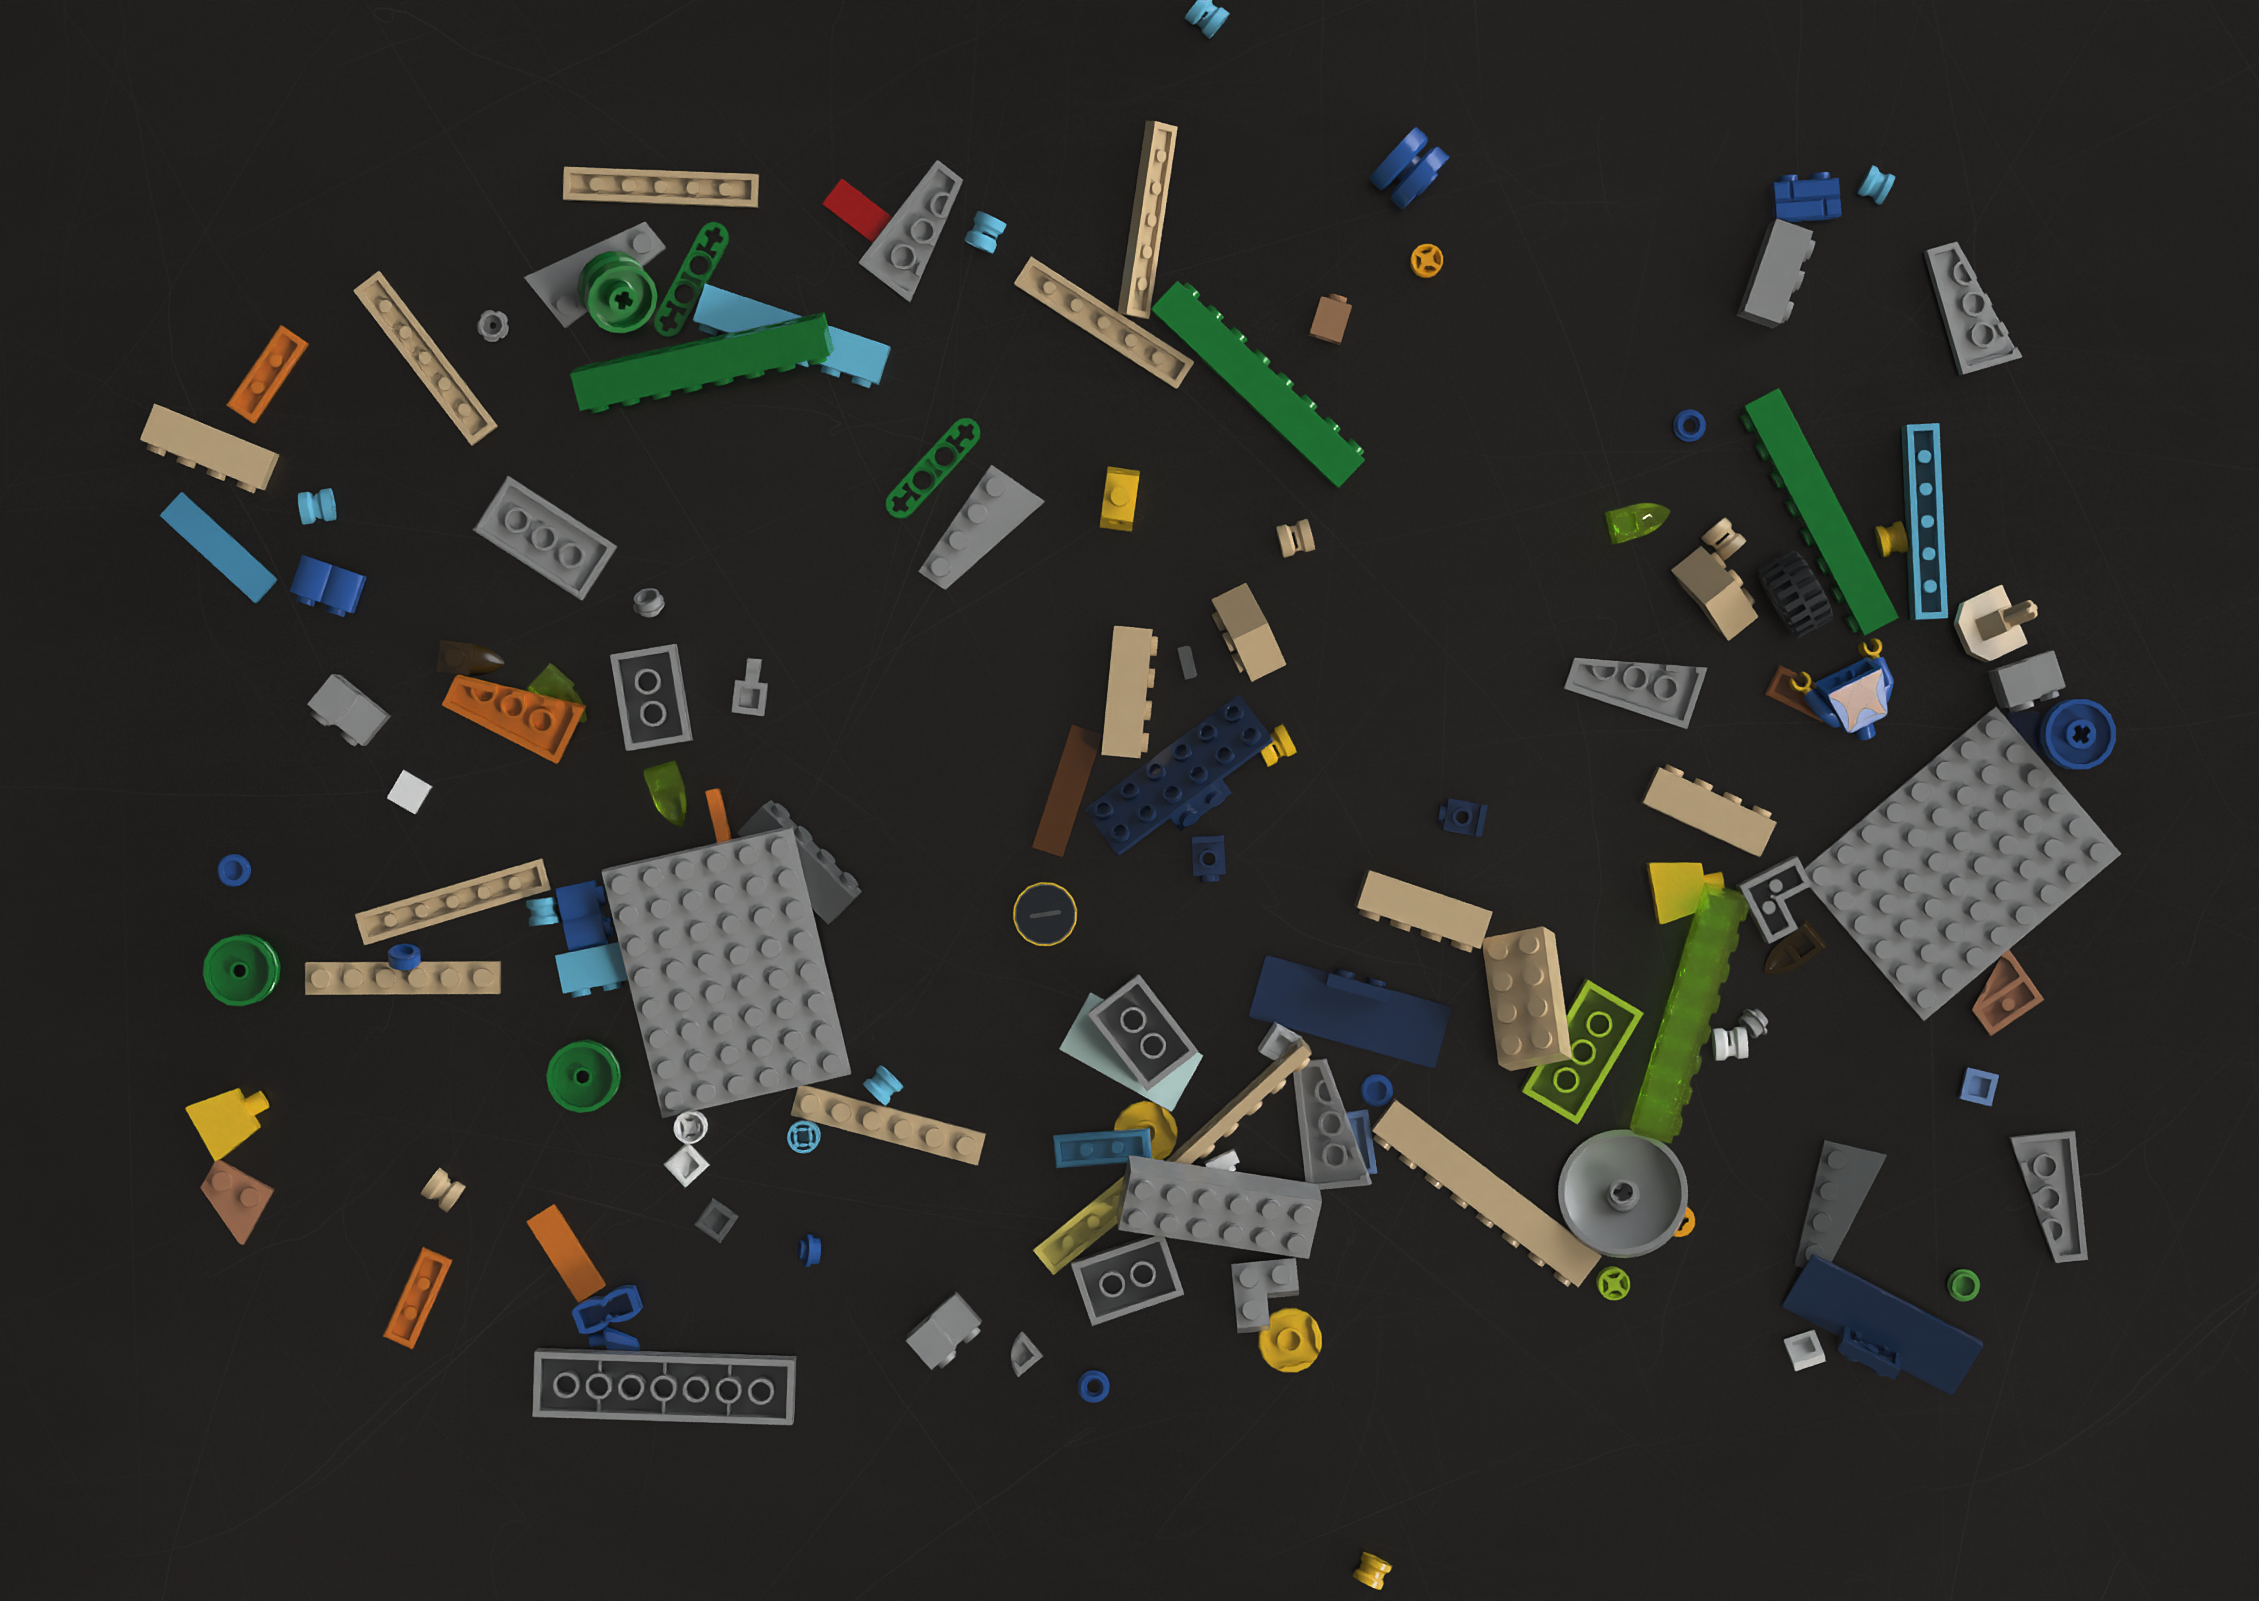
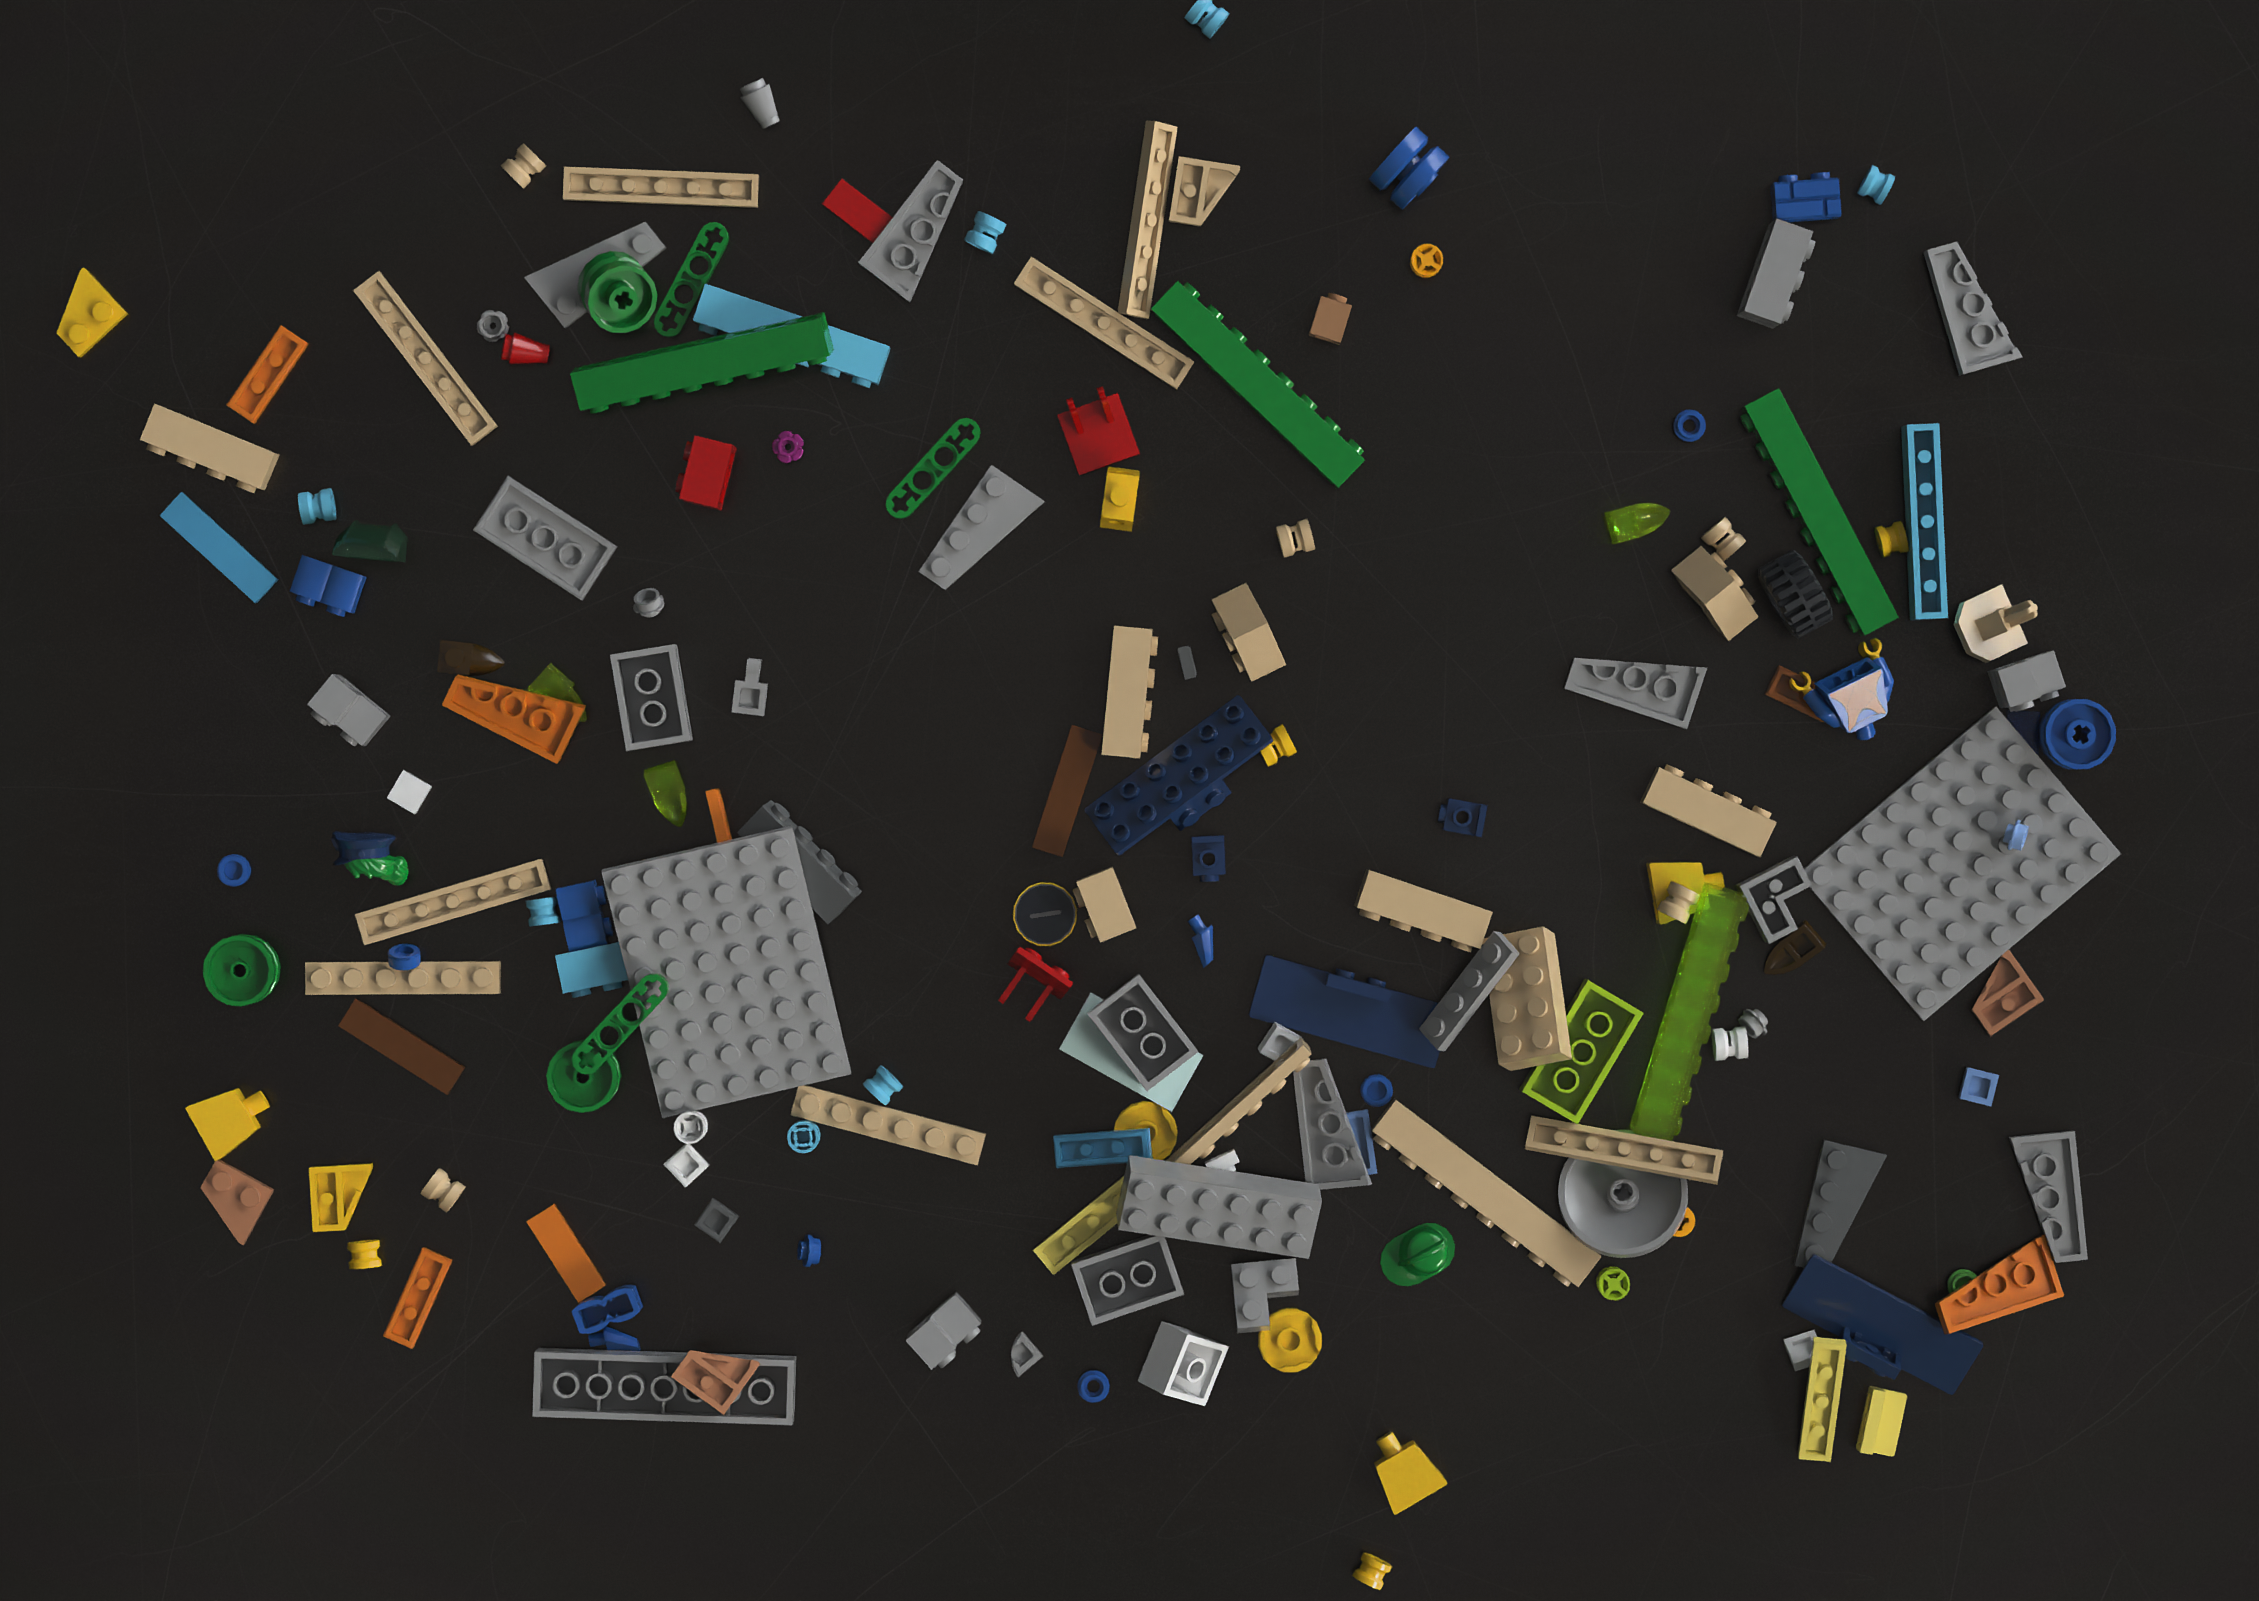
none -> yellow wing [57,267,128,358]
none -> yellow wing [309,1163,373,1232]
none -> piece [331,831,409,886]
none -> clear green slope [332,520,408,563]
none -> reddish brown tile [338,998,466,1095]
none -> yellow wheel [347,1240,382,1269]
none -> tan wheel [501,143,546,189]
none -> red cone [501,332,550,364]
none -> green beam [572,973,669,1074]
none -> nougat wing [671,1350,760,1415]
none -> red brick [675,435,737,511]
none -> light grey cone [740,78,780,129]
none -> magenta plate [772,431,804,463]
none -> red plate [998,947,1073,1022]
none -> red plate [1057,386,1140,476]
none -> tan brick [1073,866,1136,942]
none -> white slope [1138,1321,1229,1406]
none -> tan wing [1169,156,1240,227]
none -> blue bar [1187,915,1213,968]
none -> yellow torso [1374,1432,1447,1515]
none -> green piece [1380,1223,1455,1286]
none -> light grey plate [1419,931,1520,1051]
none -> tan plate [1525,1116,1723,1185]
none -> tan wheel [1657,881,1700,924]
none -> light yellow plate [1798,1337,1847,1462]
none -> light yellow panel [1856,1386,1907,1457]
none -> orange wing [1935,1235,2064,1335]
none -> light blue plate [2003,820,2029,851]

